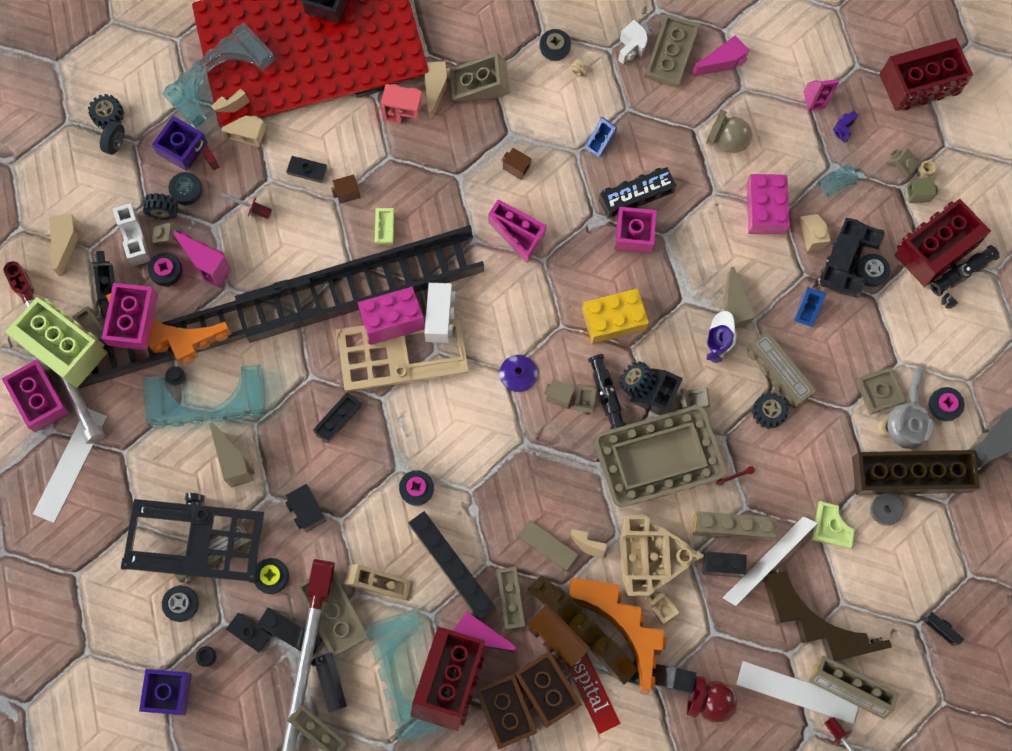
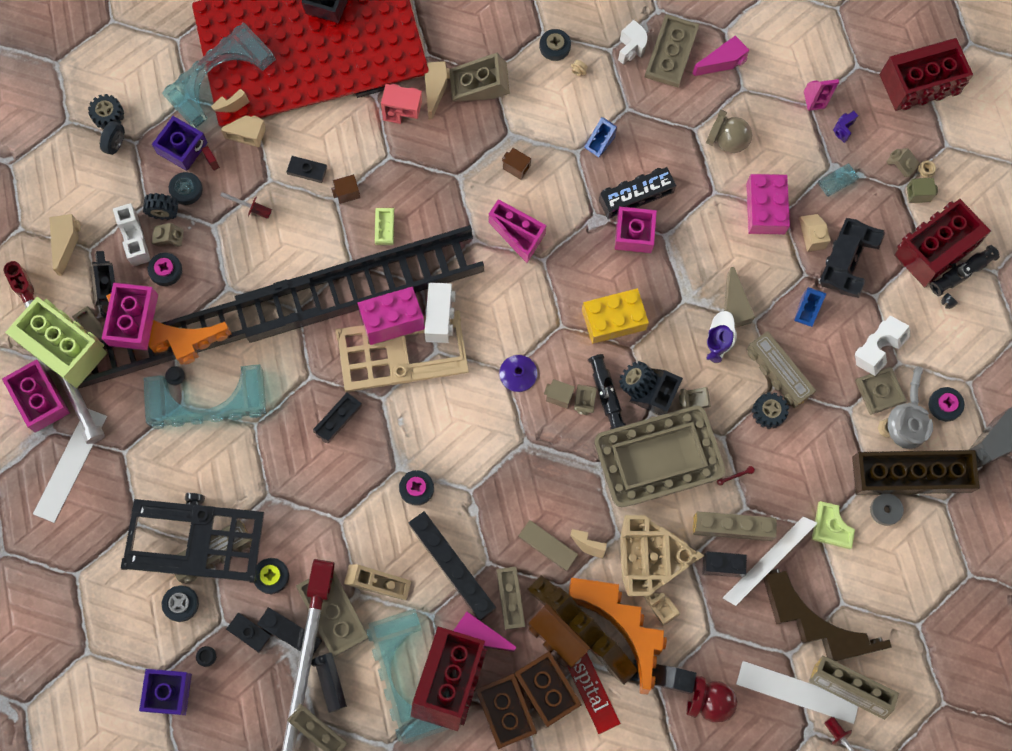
dark pink slope [173,231,231,288] -> none
dark tan slope [209,423,255,488] -> none
black brick [285,484,327,532] -> none
black wheel [855,254,890,287] -> none
black plate [922,612,964,646] -> none
none -> white arch [855,316,910,376]

